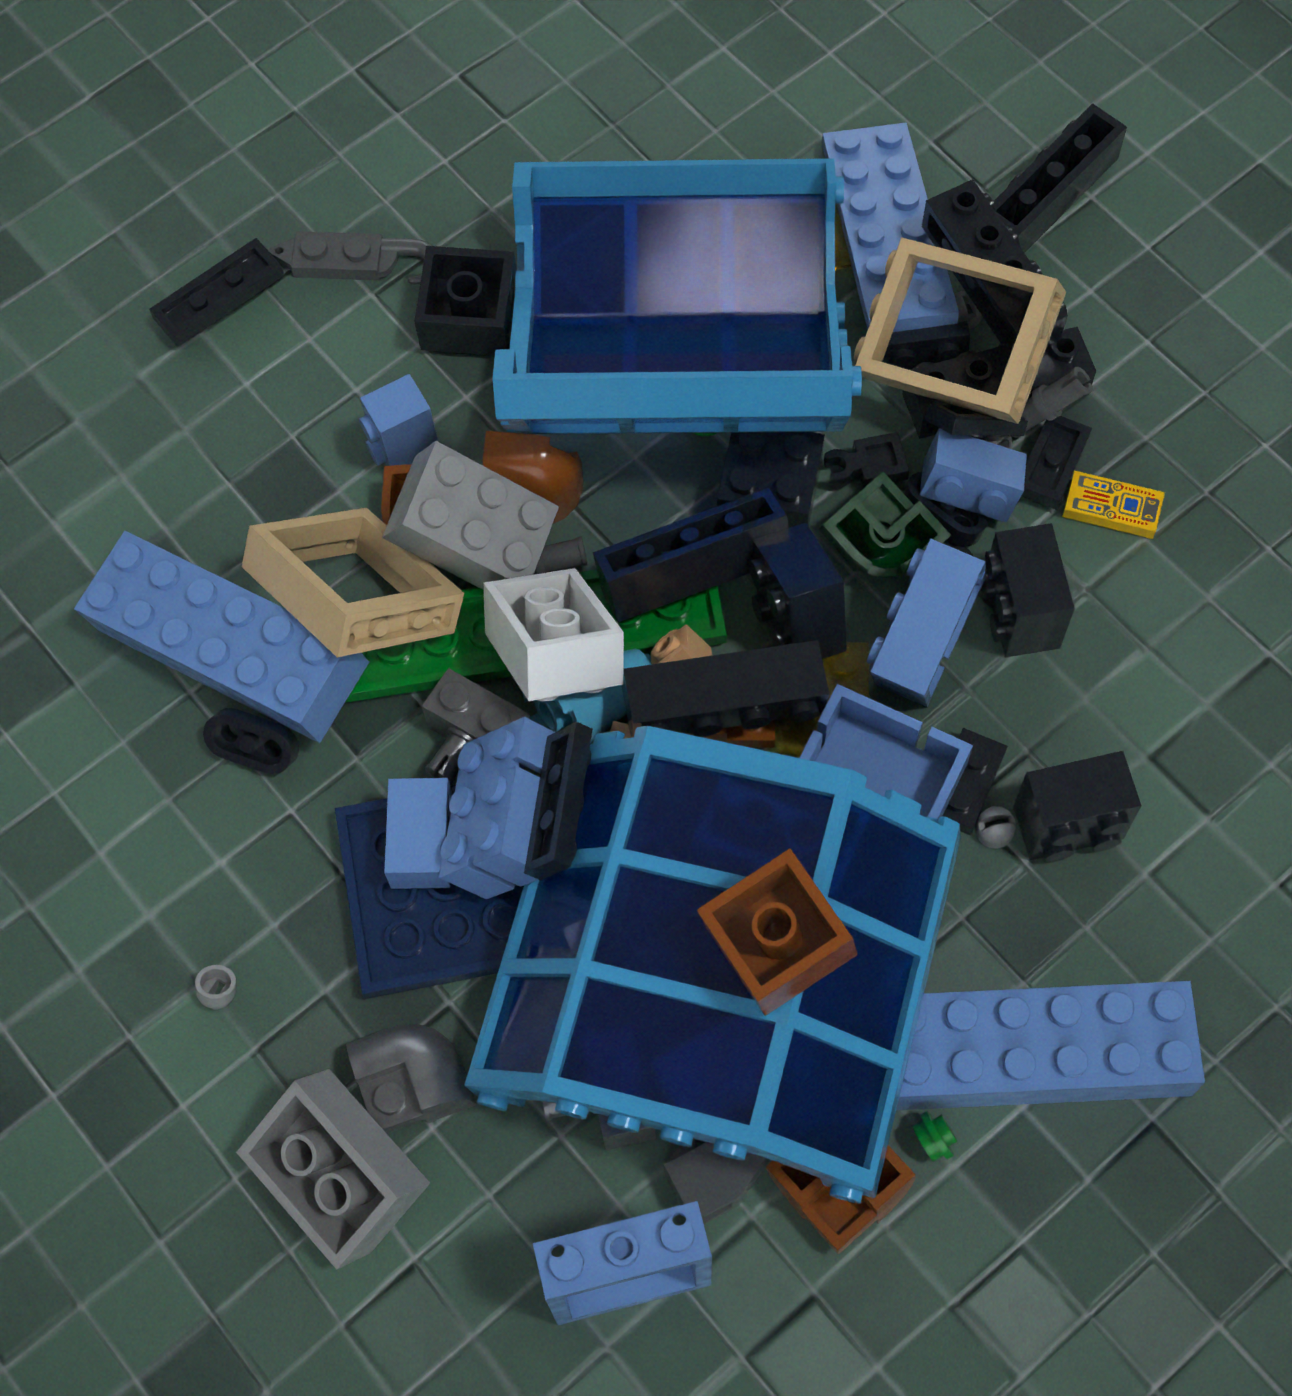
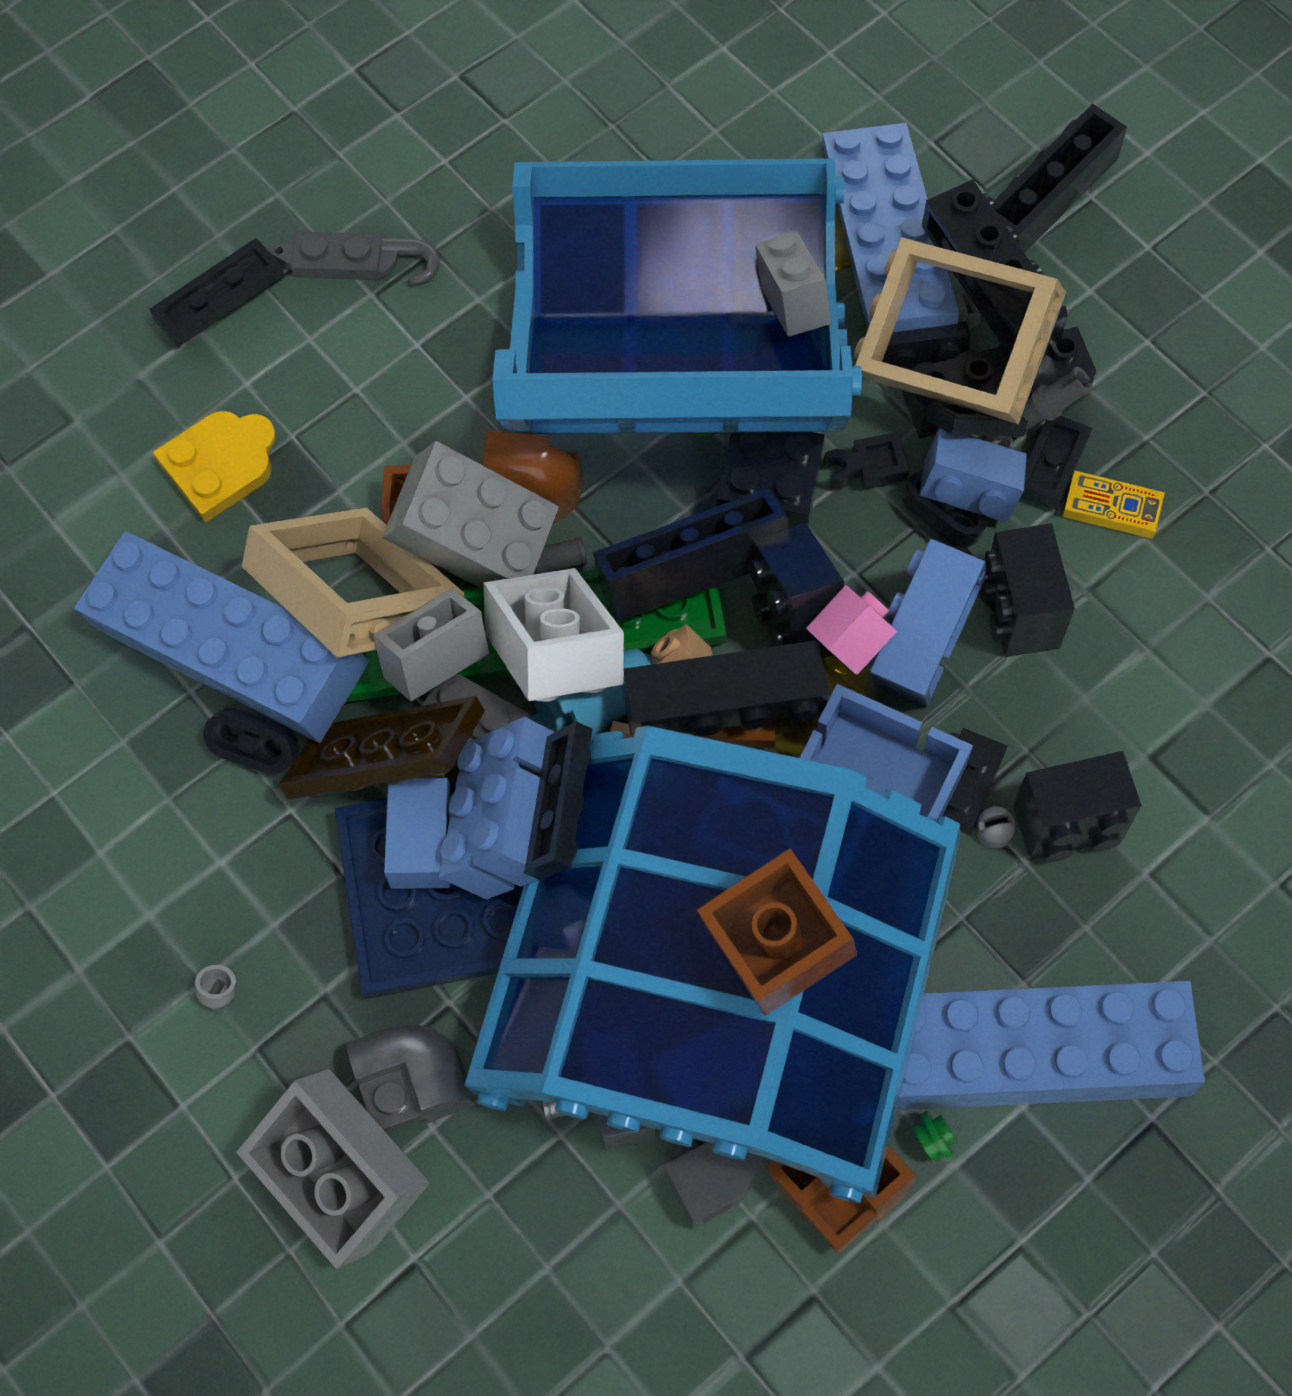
medium blue brick [359,374,438,466] -> none
black brick [414,246,517,355] -> none
medium blue window [533,1201,712,1325] -> none
dark green brick [818,472,951,578] -> none
none -> yellow plate [152,411,276,523]
none -> dark brown plate [278,696,485,800]
none -> light grey brick [373,588,489,701]
none -> light grey brick [755,231,831,337]
none -> bright pink brick [806,585,897,675]

